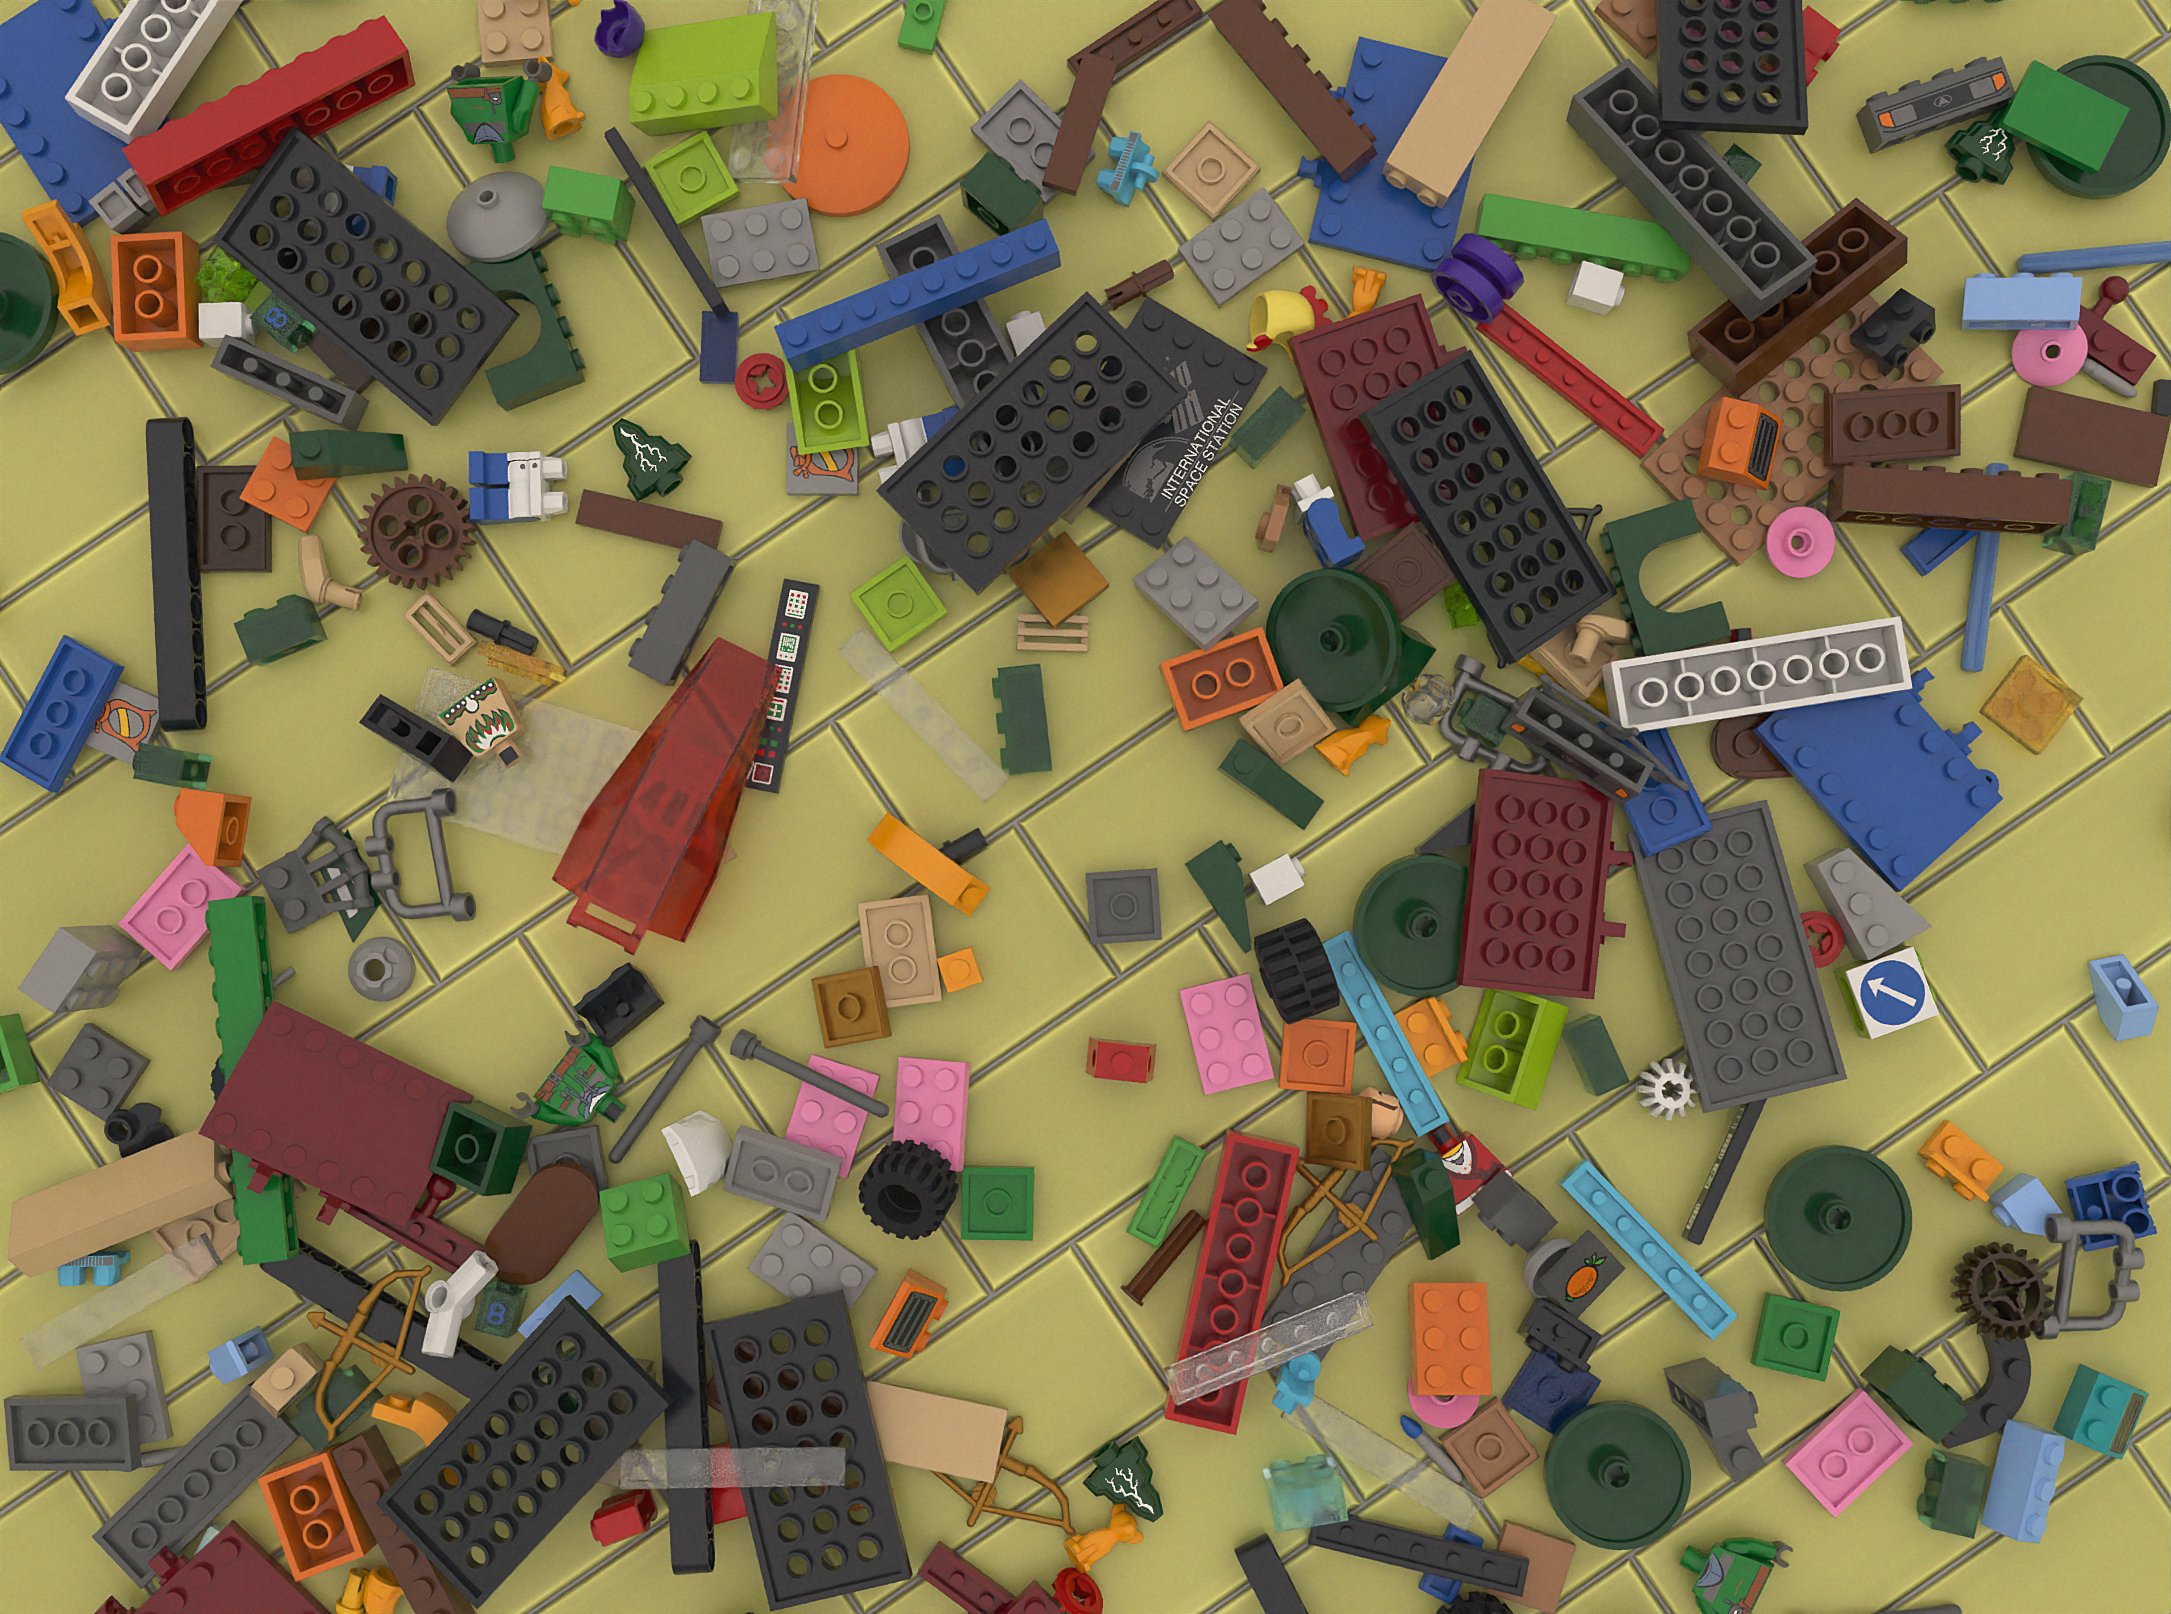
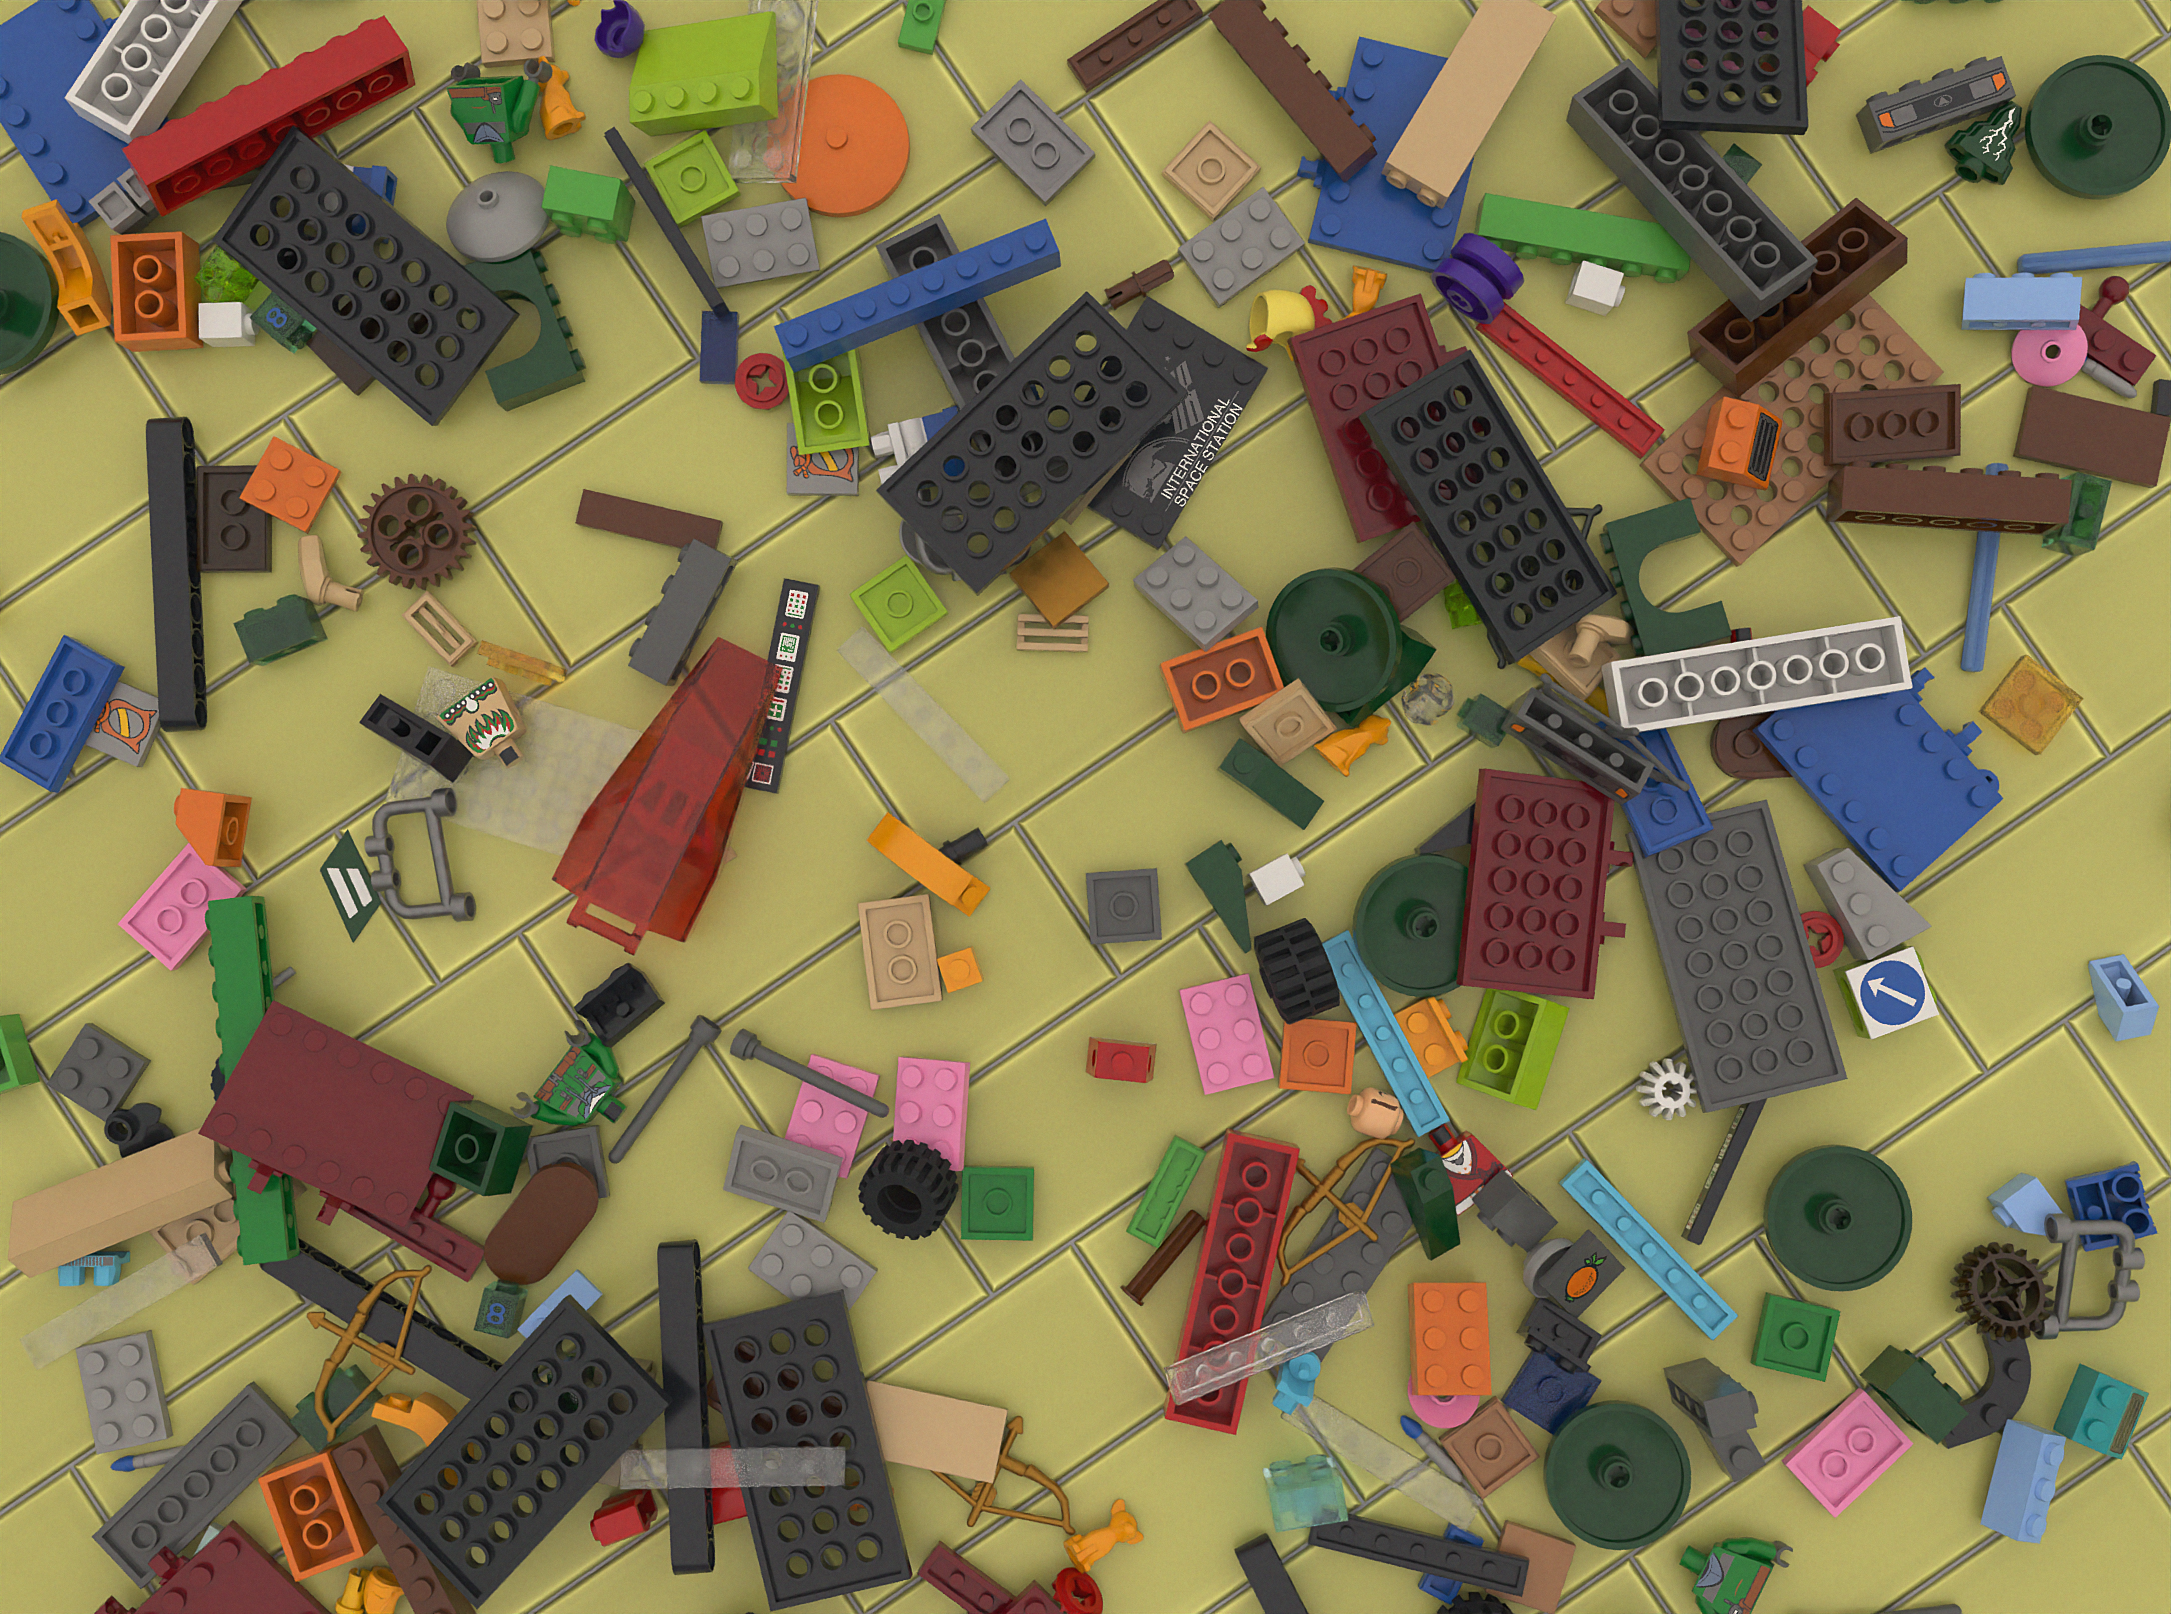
dark grey plate [4,1394,142,1471] -> none
light grey brick [18,925,144,1014] -> none
clear green brick [132,743,212,790] -> none
light blue slope [207,1325,275,1385] -> none
dark grey brick [210,334,370,431] -> none
tan torso [250,1342,324,1419] -> none
dark grey plate [256,816,375,934] -> none
dark green slope [289,429,408,481] -> none
light grey piece [348,937,416,1002] -> none
white piece [421,1250,499,1358] -> none
black axle [466,609,539,656] -> none
hips [469,451,568,525] -> none
bright green brick [599,1172,691,1273] -> none
dark green rock [612,418,692,501] -> none
white slope [661,1110,733,1197] -> none
pearl gold tile [811,965,892,1049] -> none
slope [868,1268,949,1359] -> none
dark green brick [959,152,1044,237] -> none
clear green brick [992,663,1053,777] -> none
white brick [1005,311,1046,357] -> none
reddish brown tile [1042,51,1118,196] -> none
dark green rock [1083,1436,1164,1522] -> none
medium azure hips [1096,131,1159,207] -> none
clear green brick [1228,386,1306,469] -> none
medium nougat wing [1255,484,1291,553] -> none
blue hips [1290,474,1365,568] -> none
pearl gold tile [1306,1091,1372,1171] -> none
flat silver bar [1437,654,1582,775] -> none
clear green brick [1561,1013,1630,1097] -> none
bright pink dish [1765,506,1835,578] -> none
black bracket [1850,288,1936,376] -> none
blue tile [1899,528,1979,577] -> none
light orange bracket [1917,1120,2005,1203] -> none
clear green brick [1917,1448,1990,1539] -> none
green tile [1998,60,2130,175] -> none

